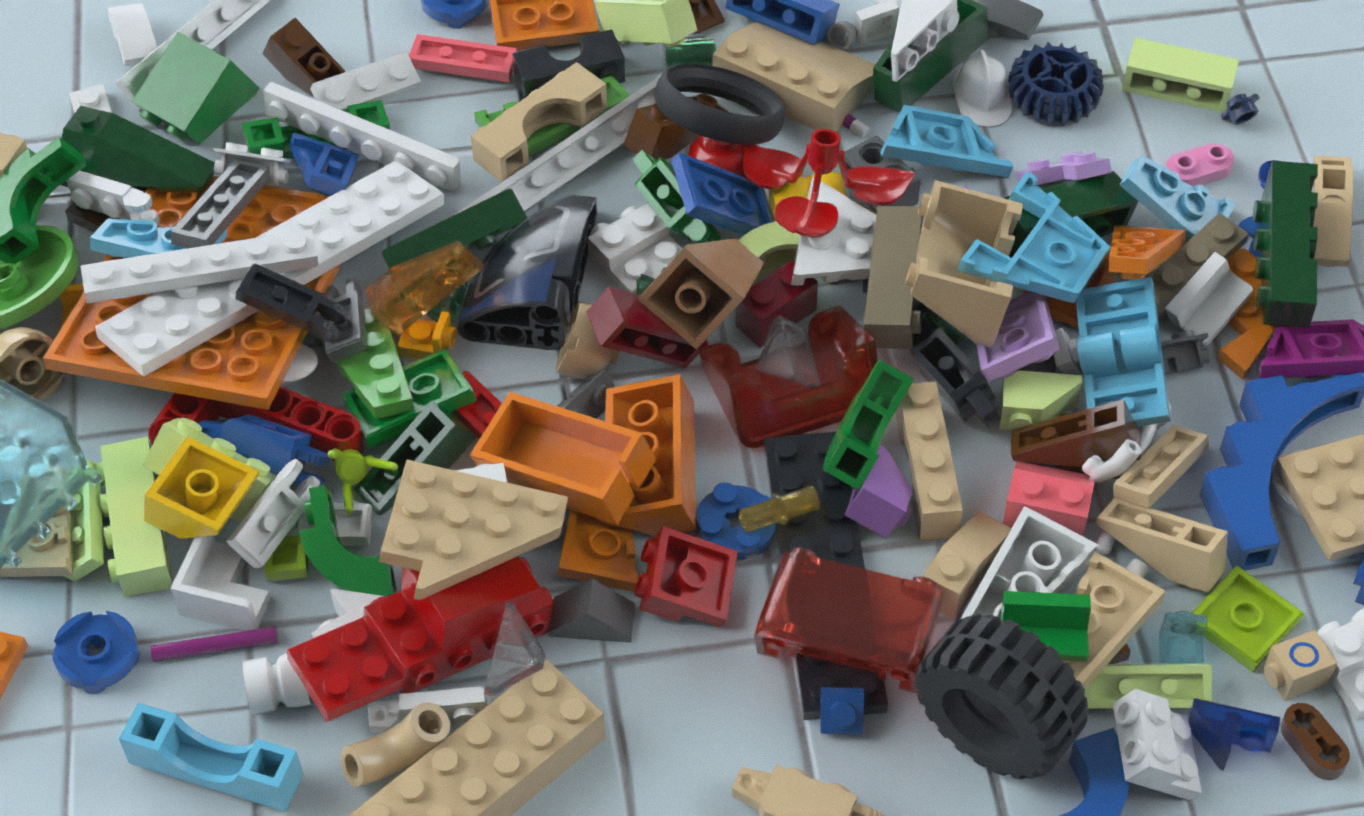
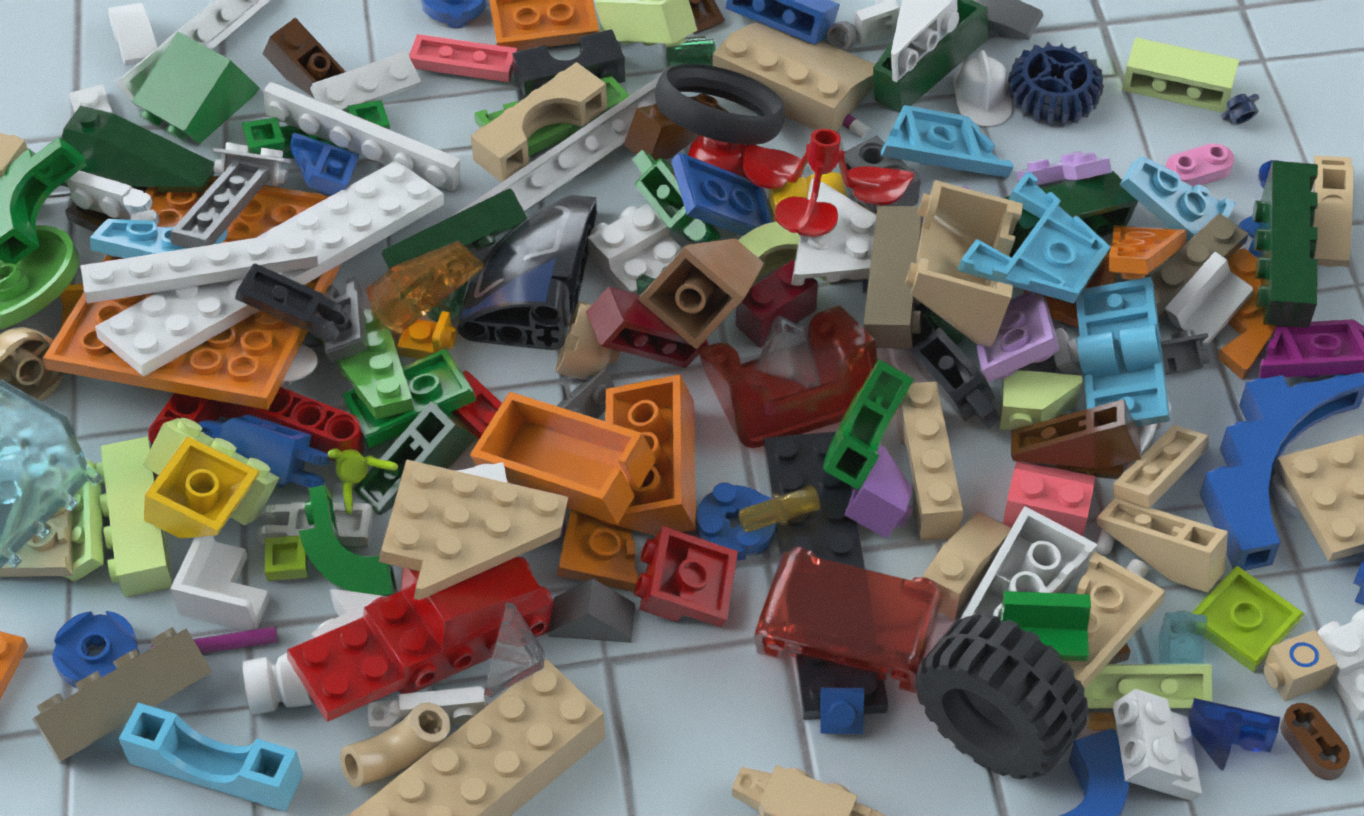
white hinge [226,459,320,568] -> none
white arm [1082,439,1142,483] -> none
none -> dark tan brick [32,627,212,763]
none -> clear orange tile [1087,712,1117,732]

